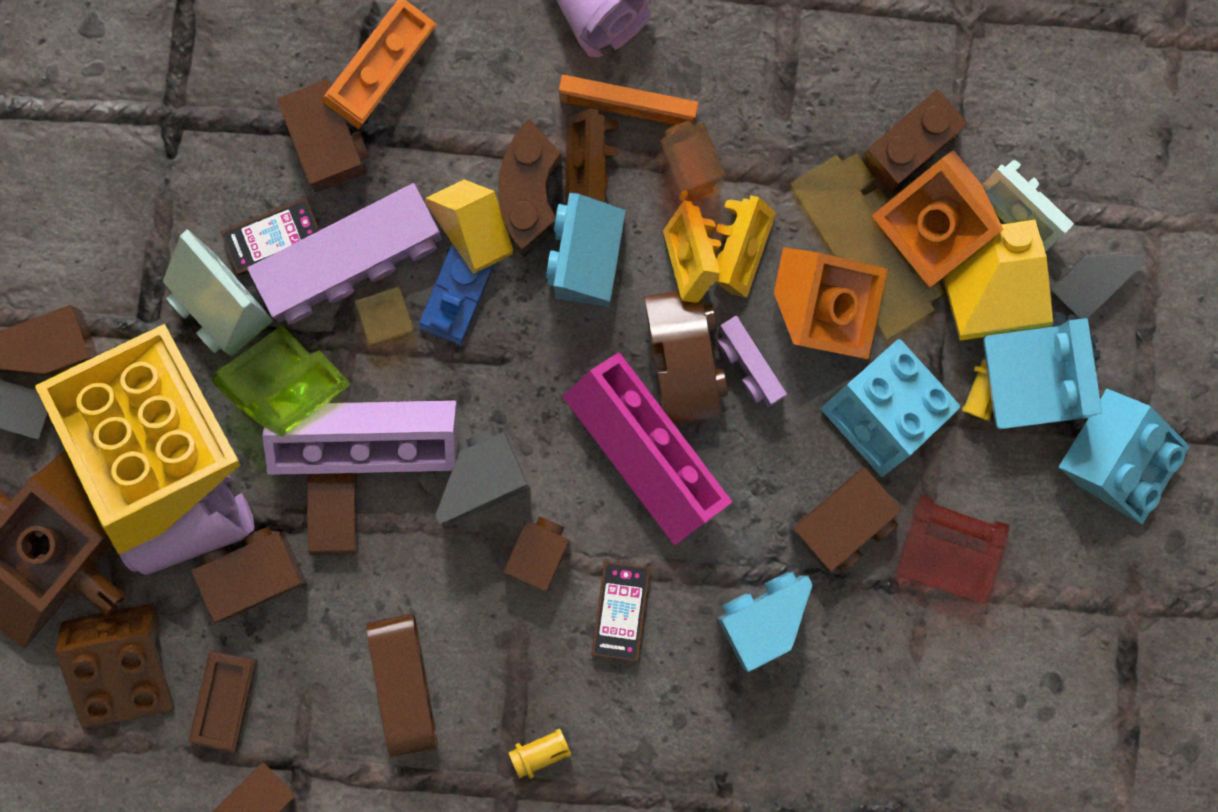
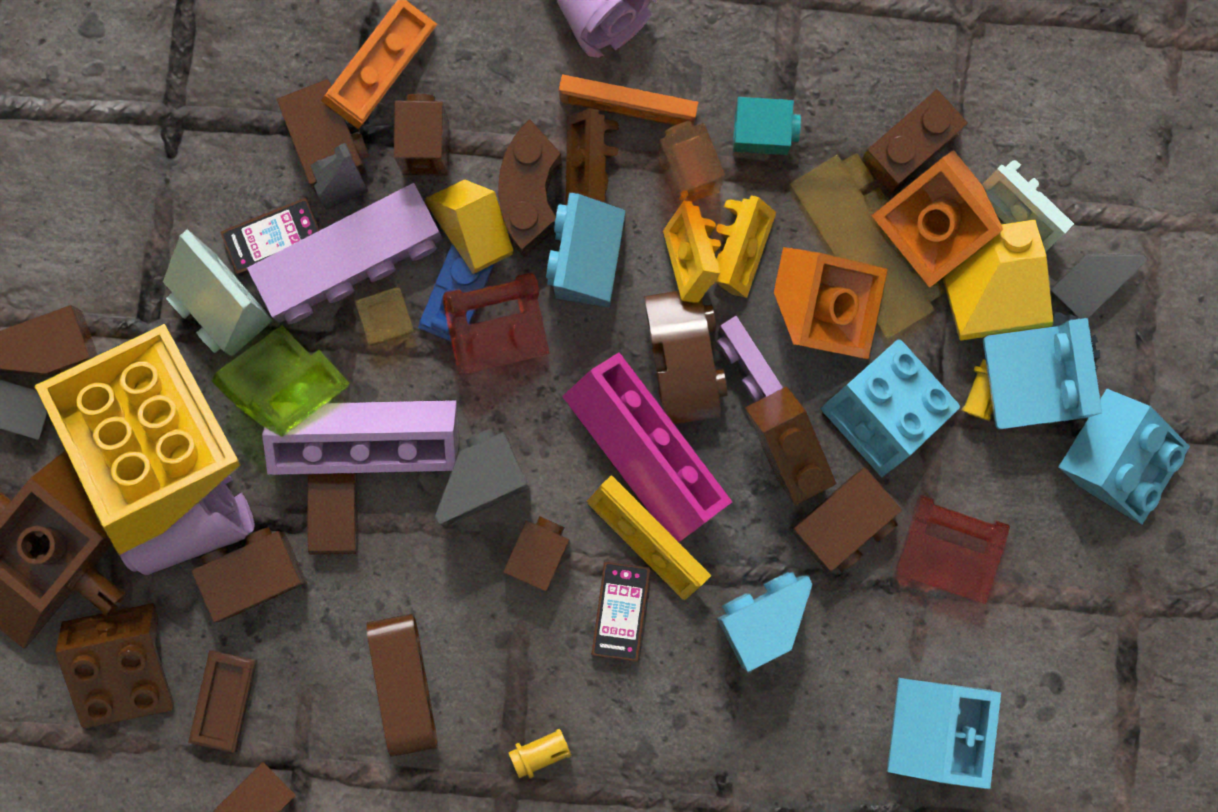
none -> dark grey slope [310,143,369,209]
none -> reddish brown brick [394,94,449,176]
none -> clear red plate [443,272,550,375]
none -> yellow tile [587,475,711,600]
none -> teal brick [733,97,801,155]
none -> reddish brown brick [745,386,837,505]
none -> medium azure slope [887,678,1001,789]

